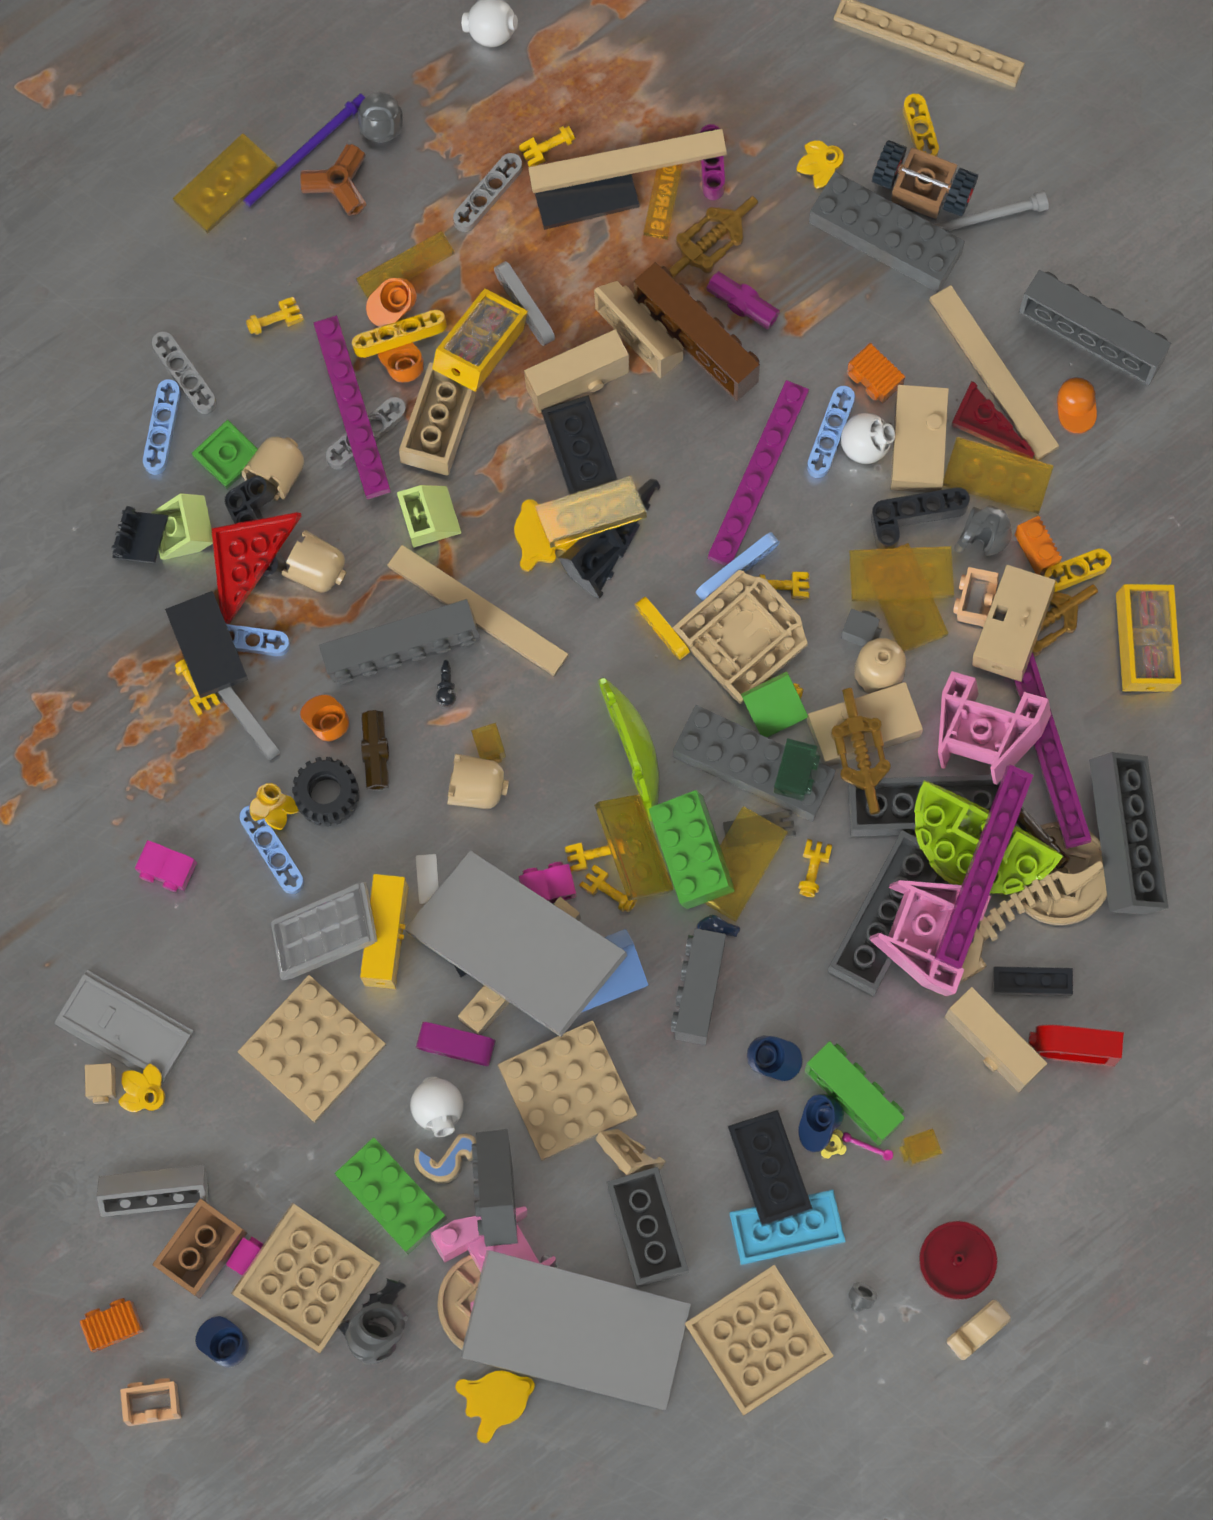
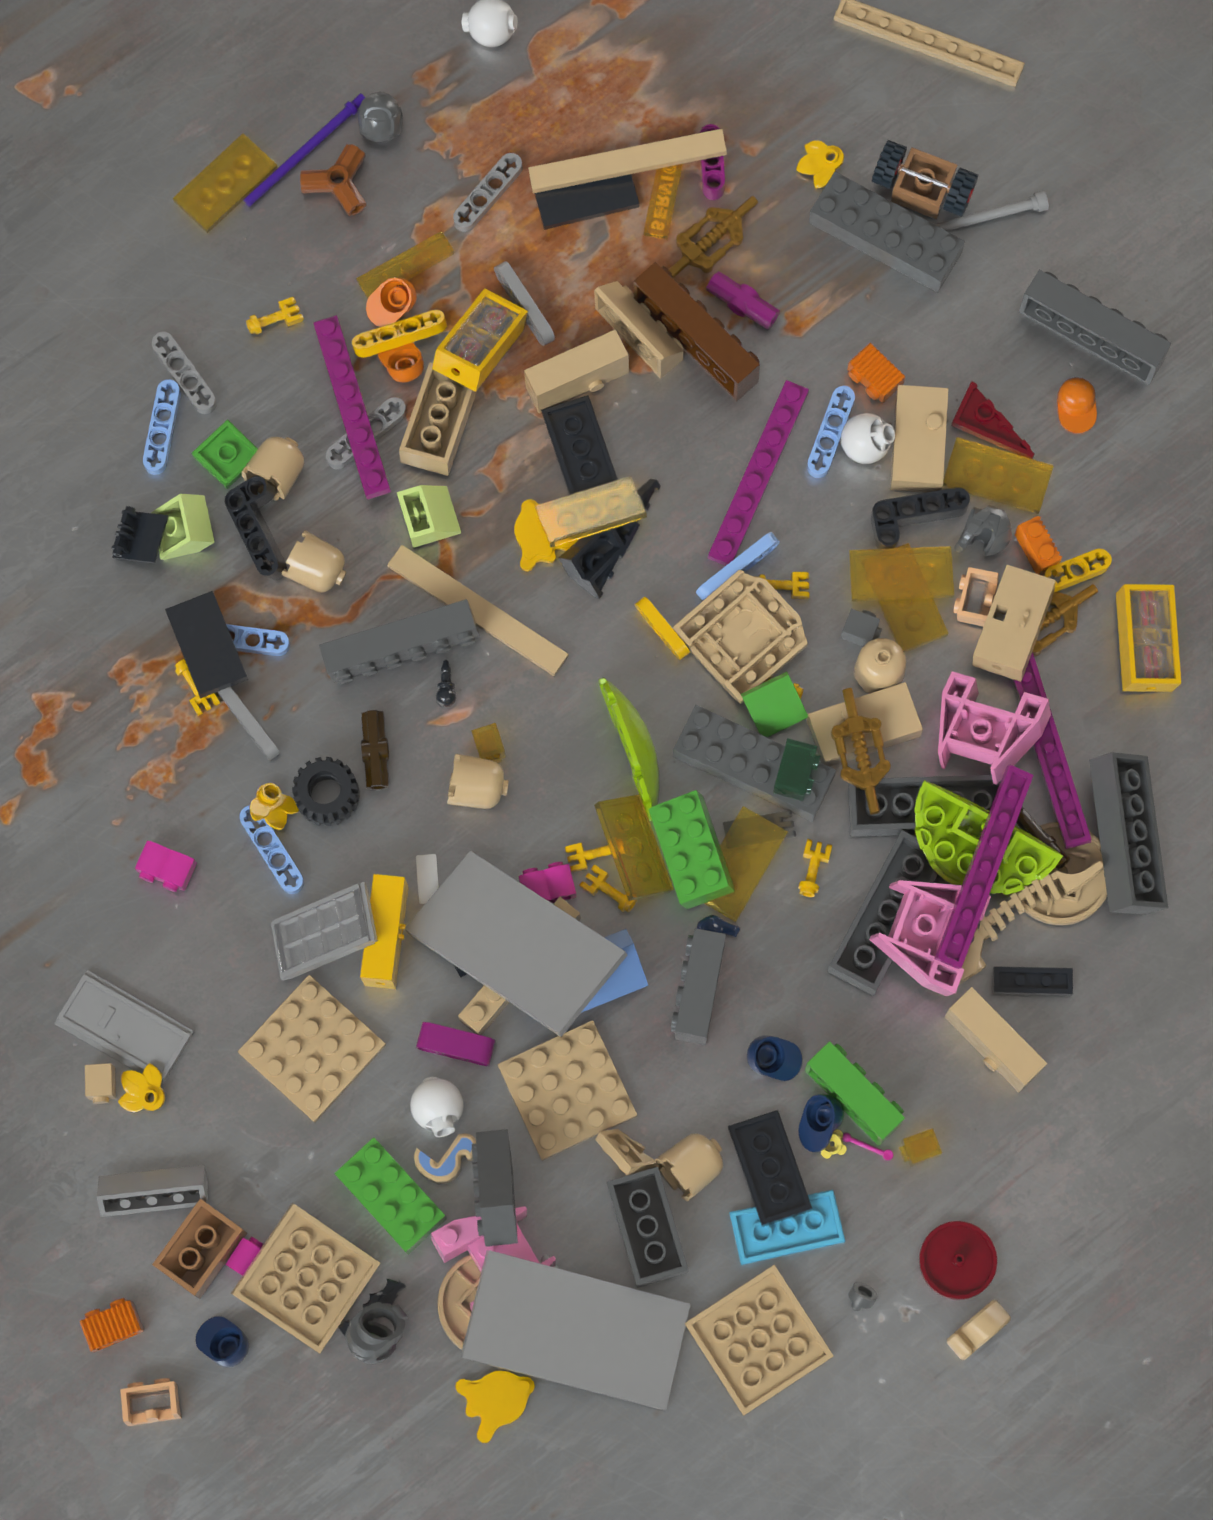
red tile [211,512,302,624] -> none
orange cap [300,695,349,742] -> none
yellow hinge [519,126,575,167] -> none
yellow beam [903,94,939,157] -> none
tan tile [929,285,1059,461] -> none
red window [1028,1025,1124,1066] -> none
none -> tan cylinder [655,1133,723,1201]

